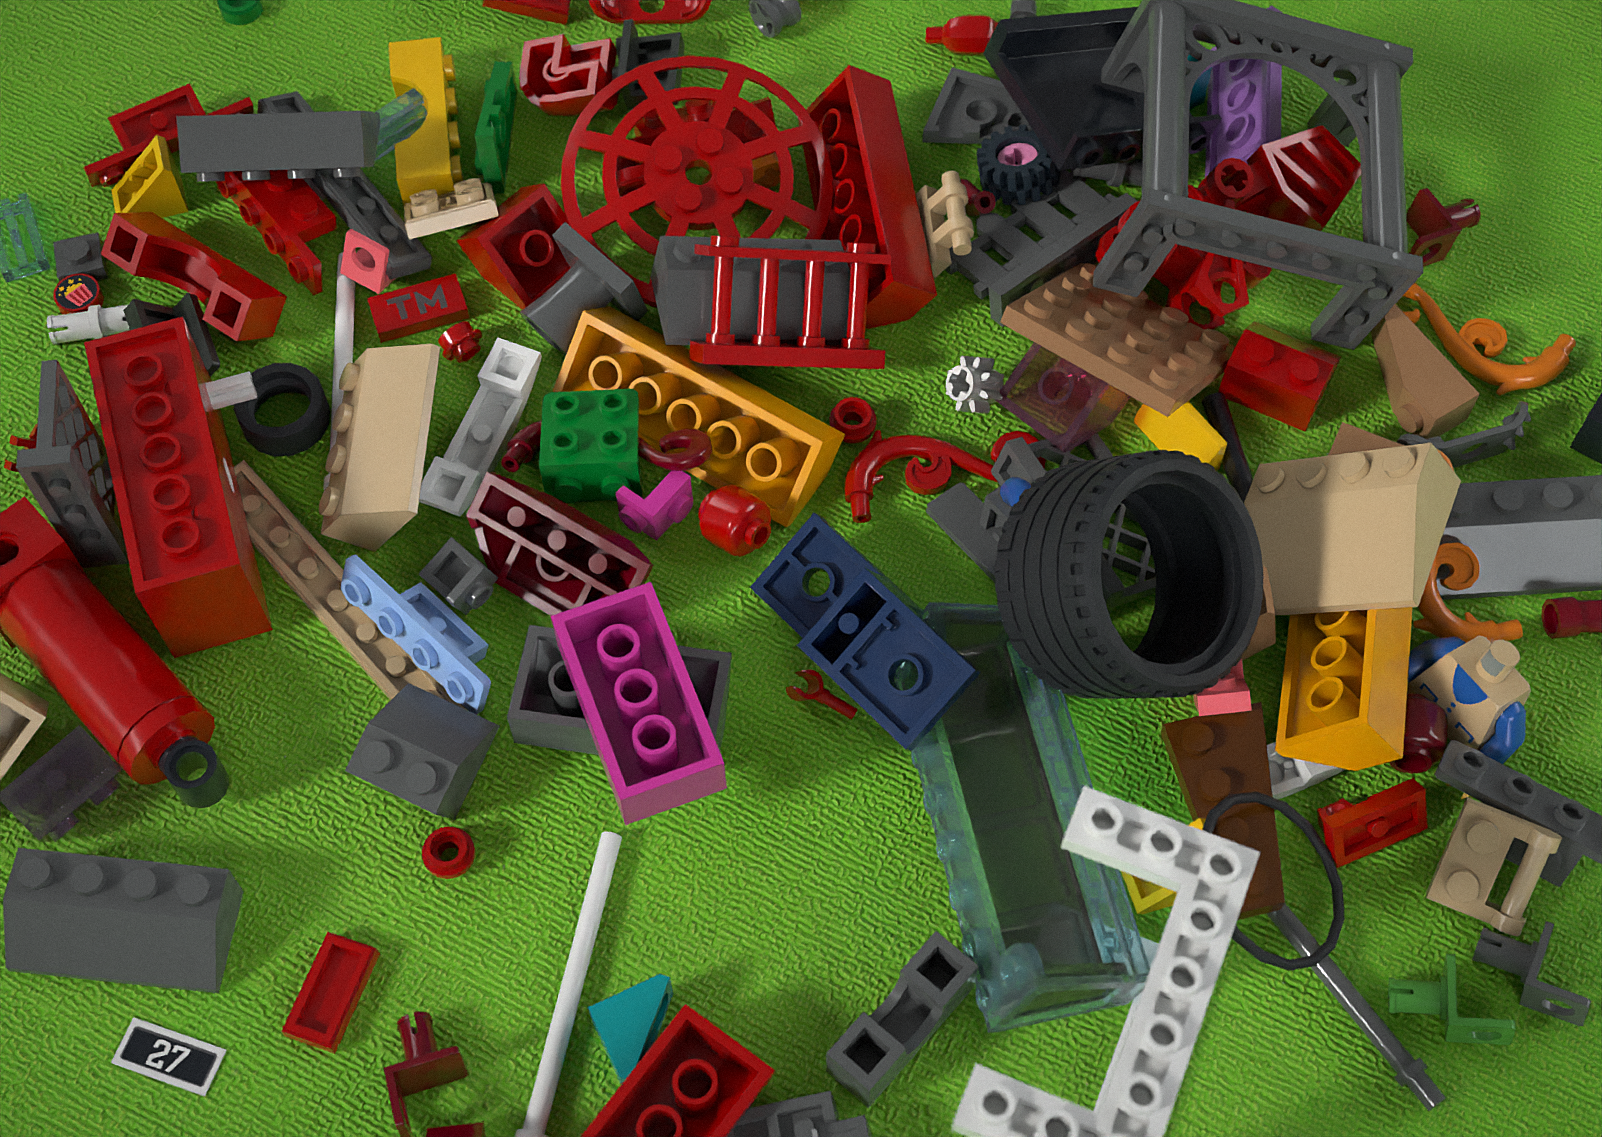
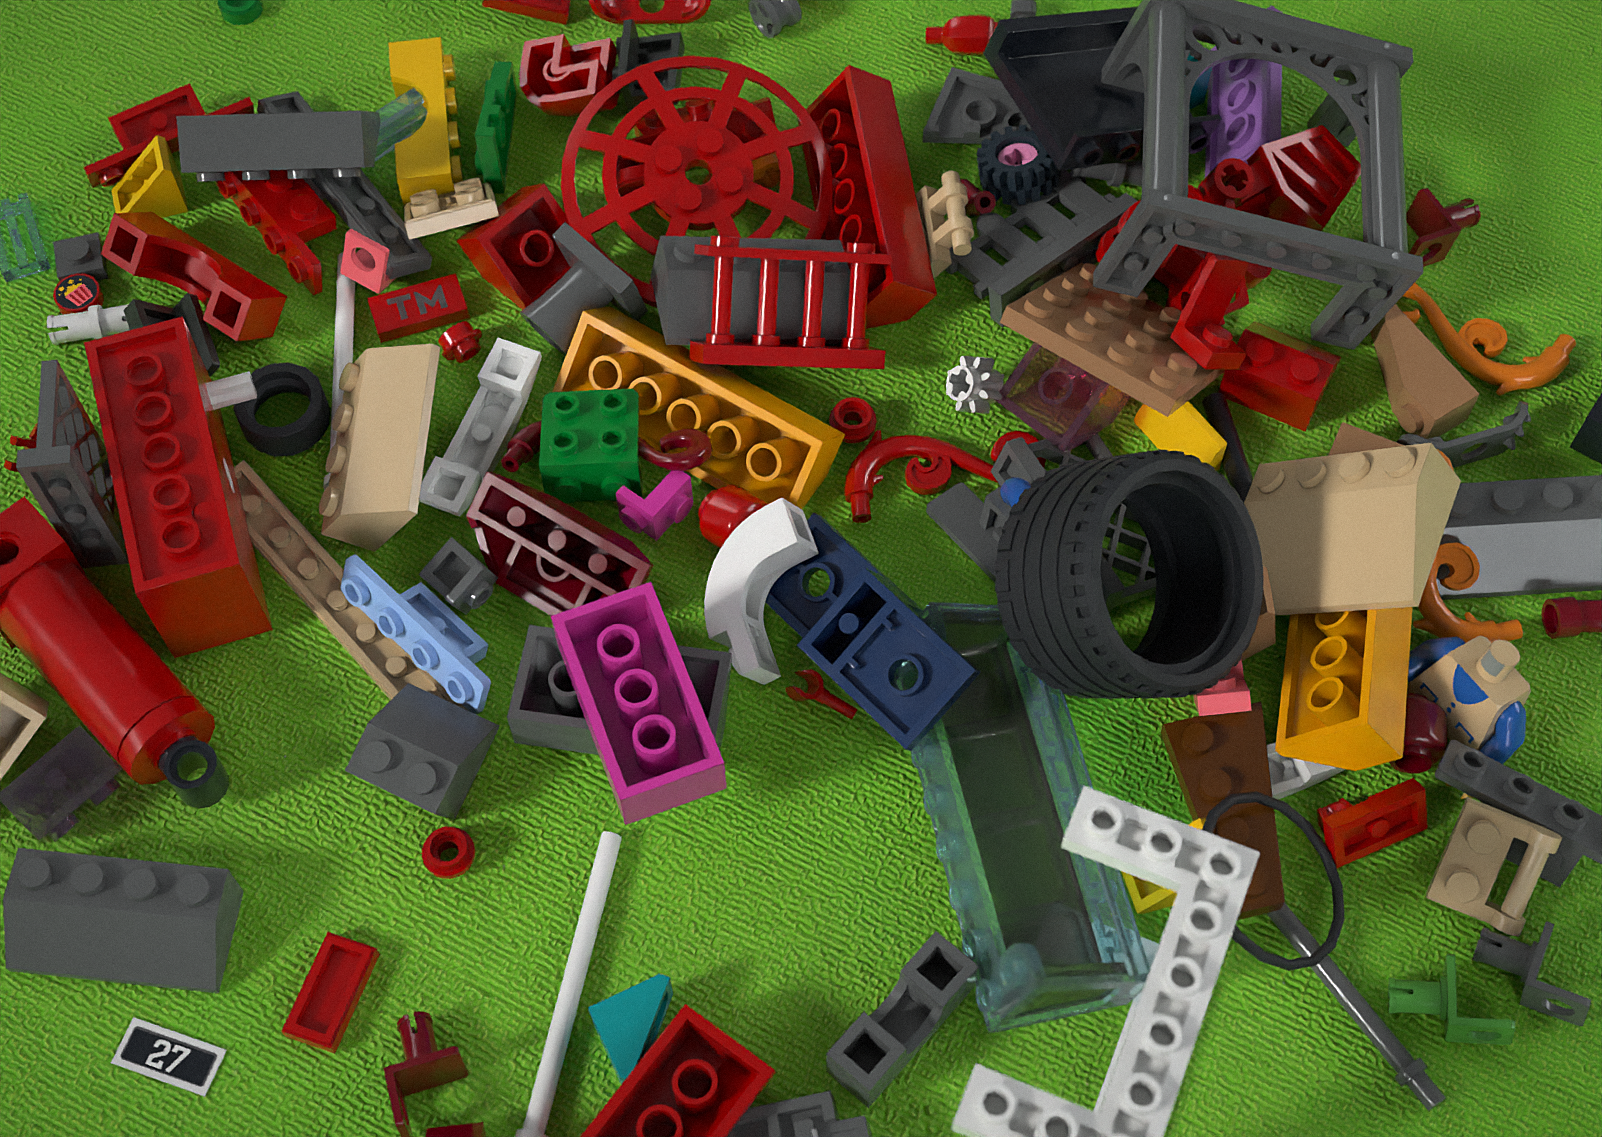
none -> white arch [704,498,819,685]
none -> red bracket [1170,255,1249,370]

